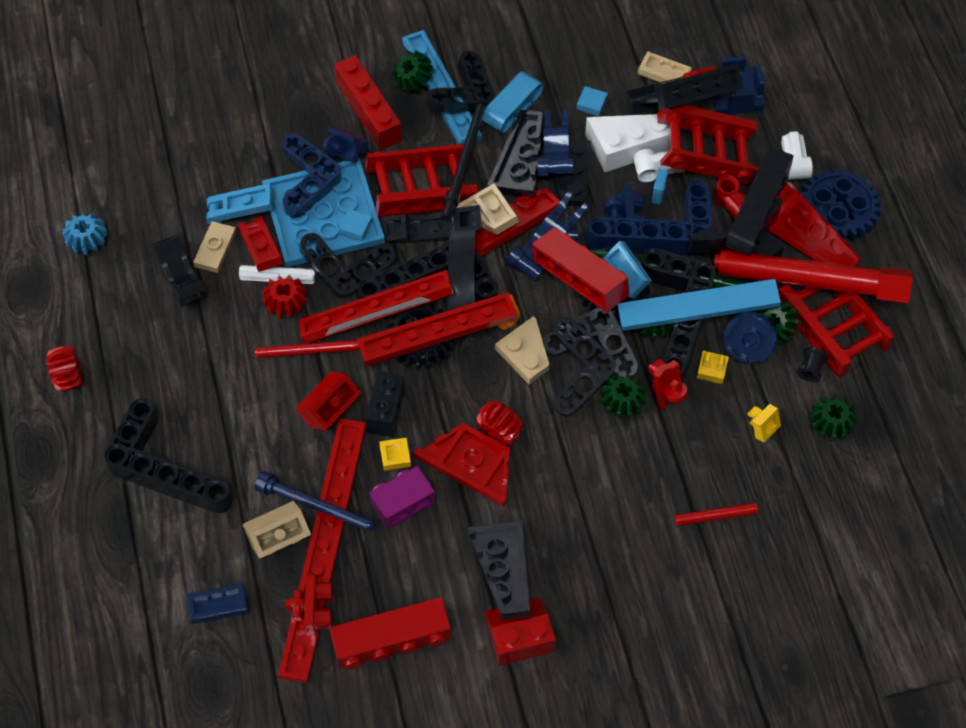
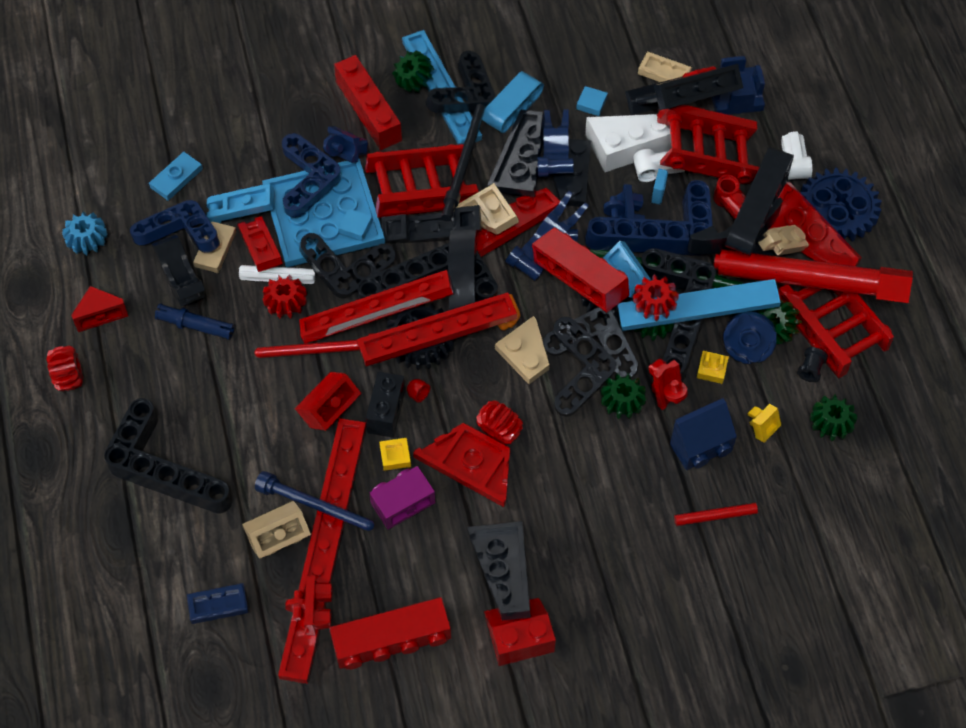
none -> red slope [71,286,128,332]
none -> dark blue beam [130,200,220,252]
none -> dark azure plate [149,152,203,201]
none -> dark blue pin [155,303,235,340]
none -> red hinge [407,379,430,403]
none -> red gear [633,274,679,321]
none -> dark blue slope [670,398,737,471]
none -> tan hinge [758,225,809,256]

